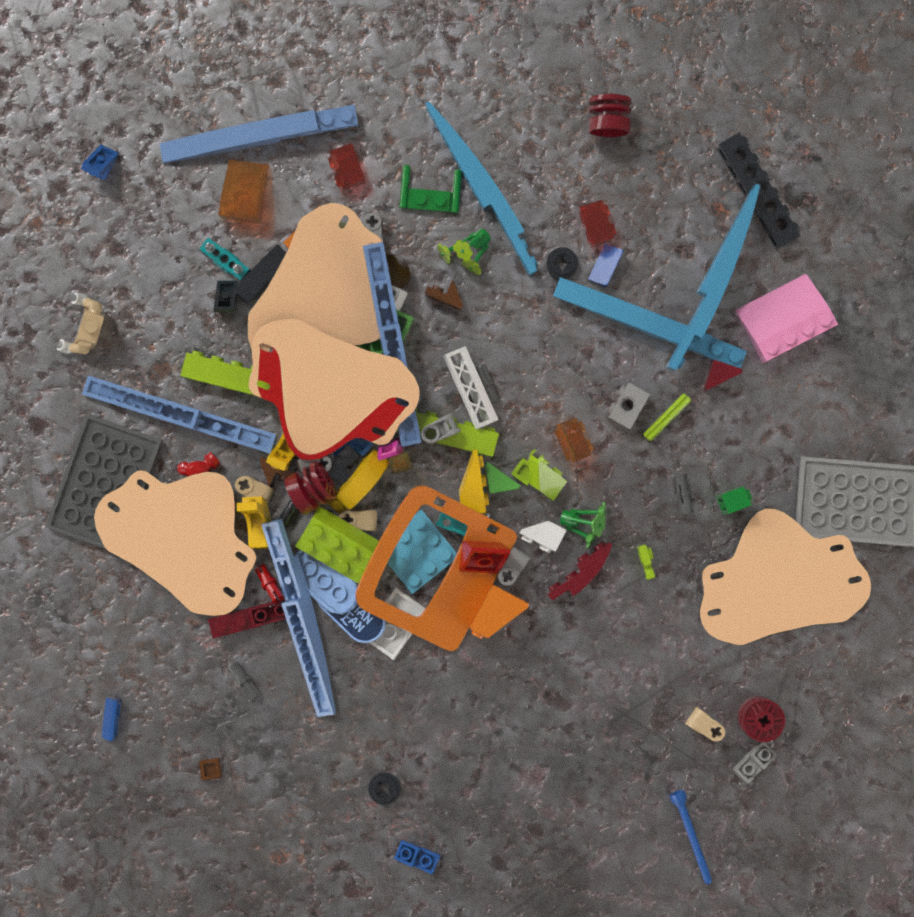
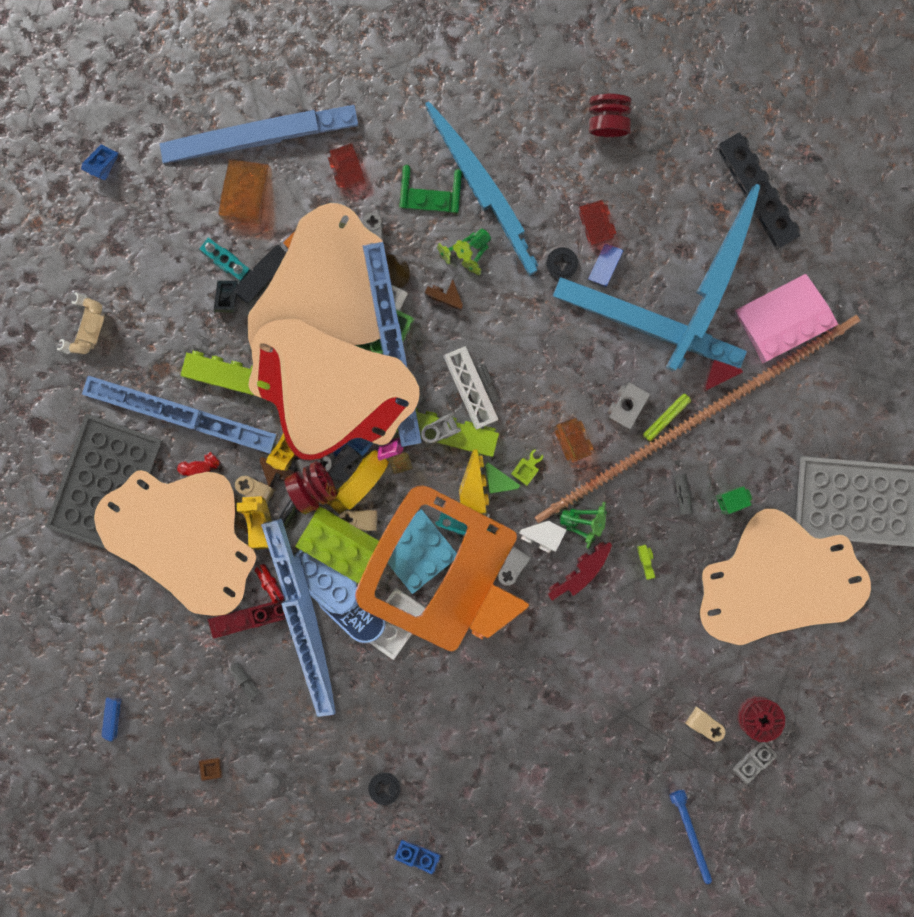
red slope [459,540,510,574] -> none
lime slope [529,455,567,501] -> none
none -> nougat hose [534,315,860,524]

